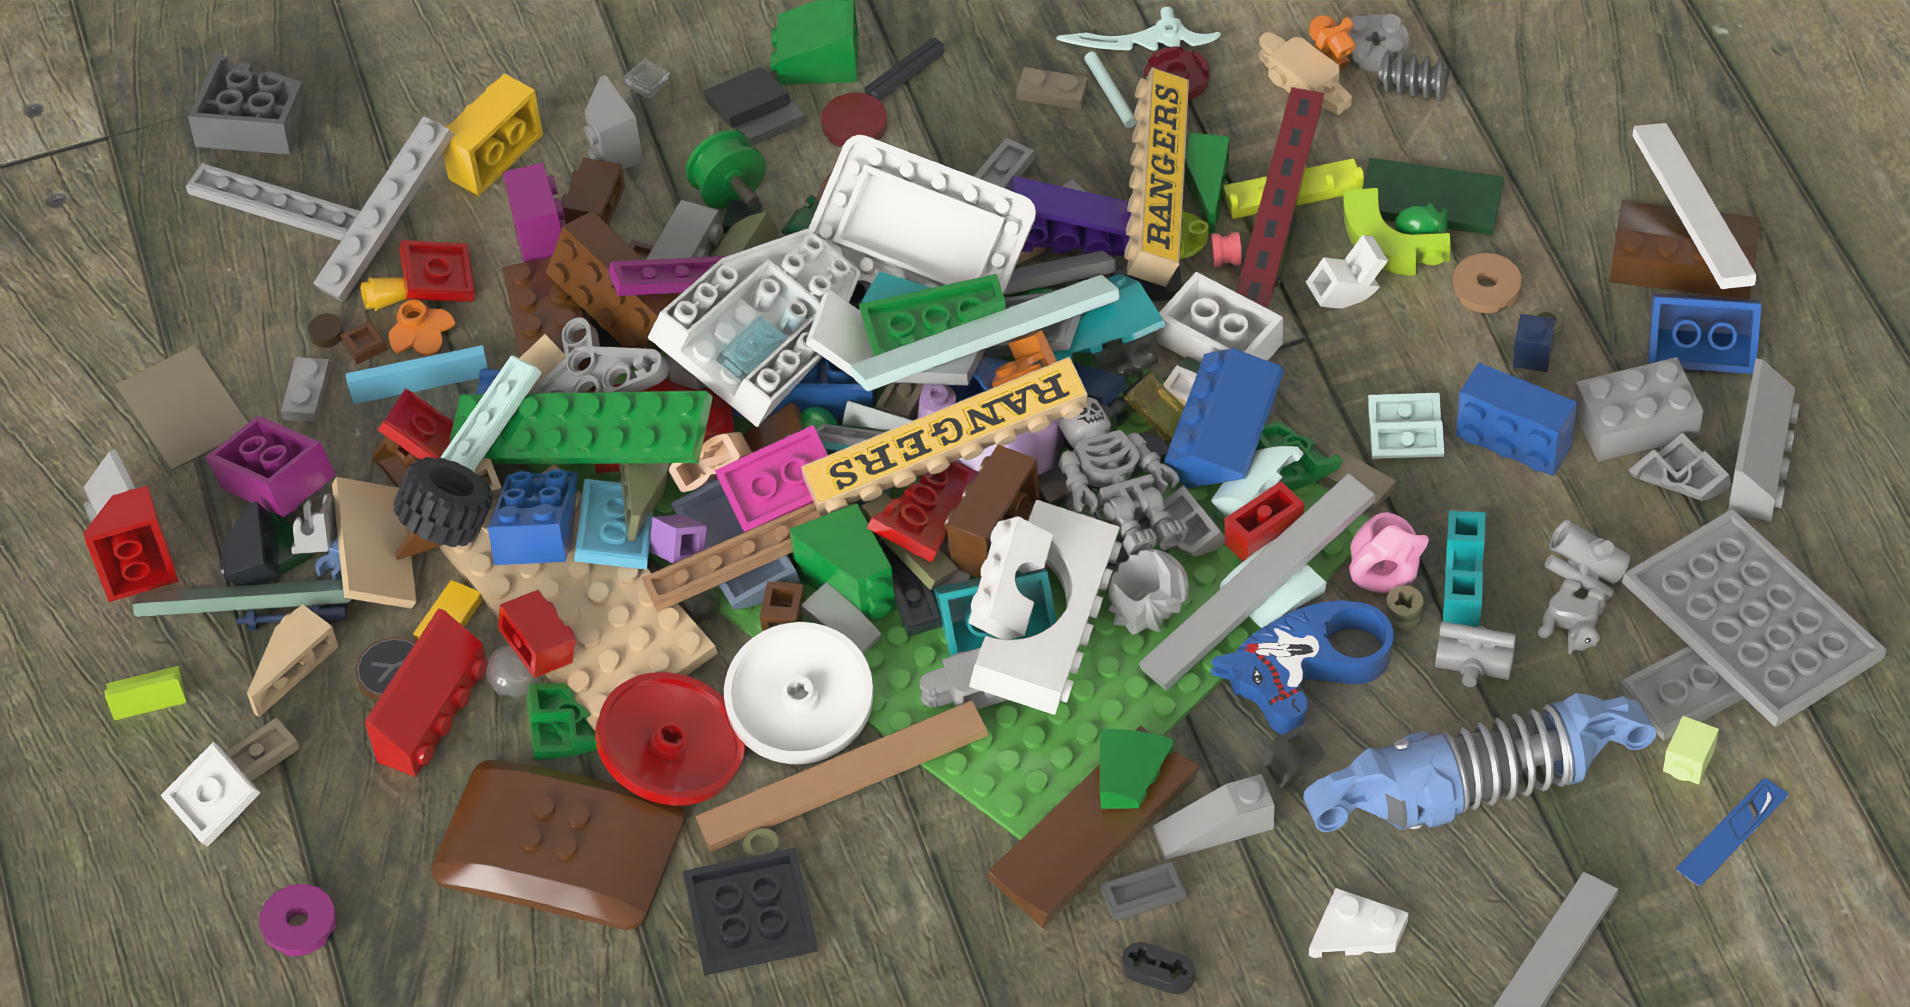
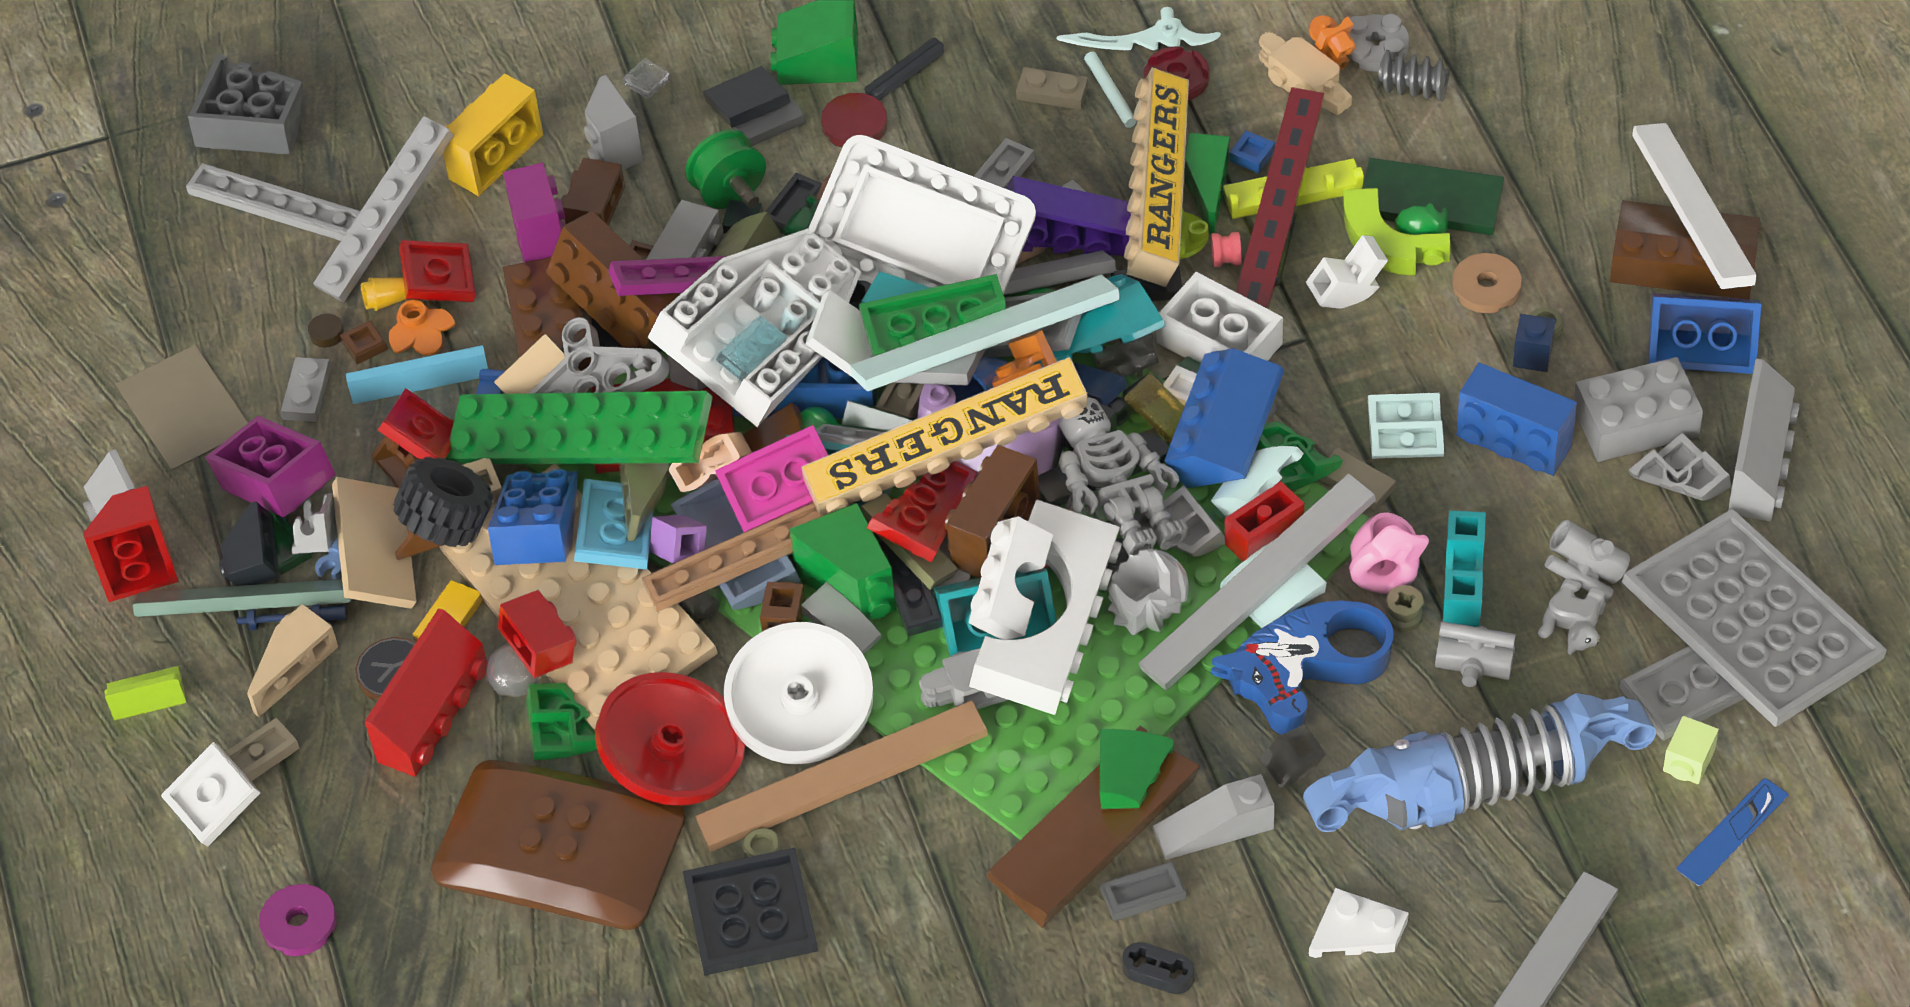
light aqua tile [440,355,541,472] -> none
none -> black tile [765,173,822,234]
none -> blue plate [1229,131,1275,174]

